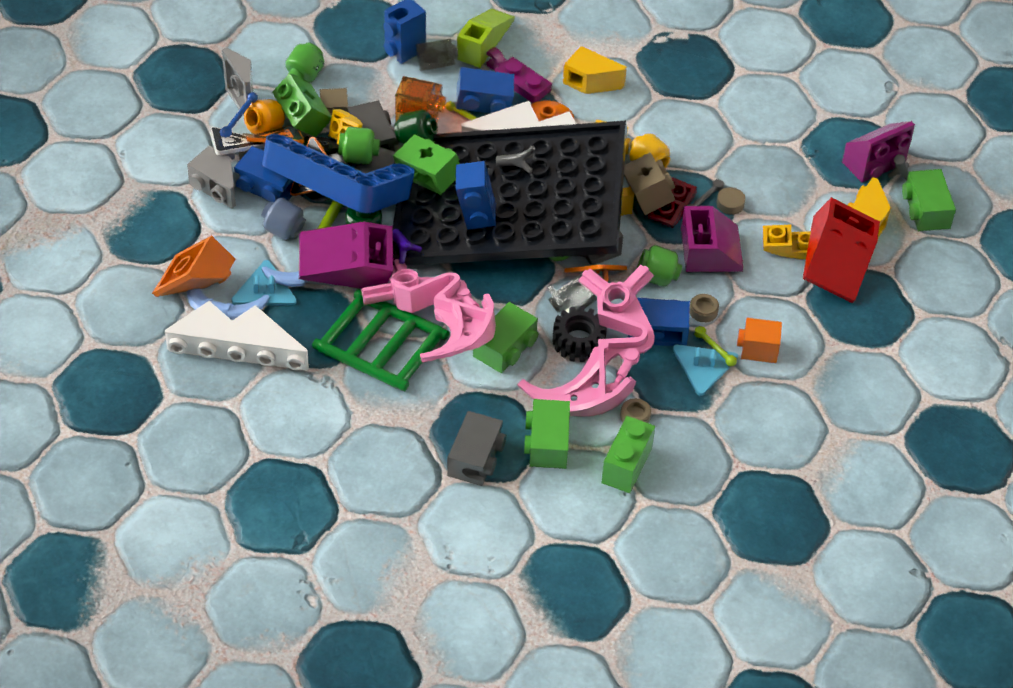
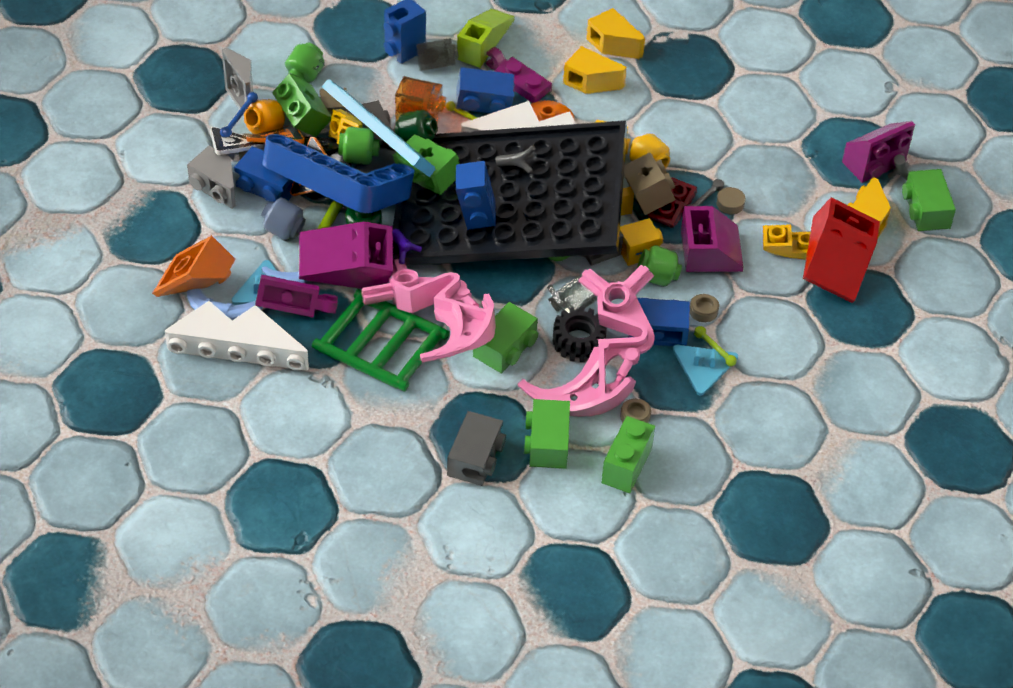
orange piece [564,264,627,282] -> none
orange brick [737,318,782,363] -> none
none -> magenta plate [255,274,338,317]
none -> tile [322,79,436,177]
none -> yellow slope [586,8,645,59]
none -> yellow brick [620,218,663,266]

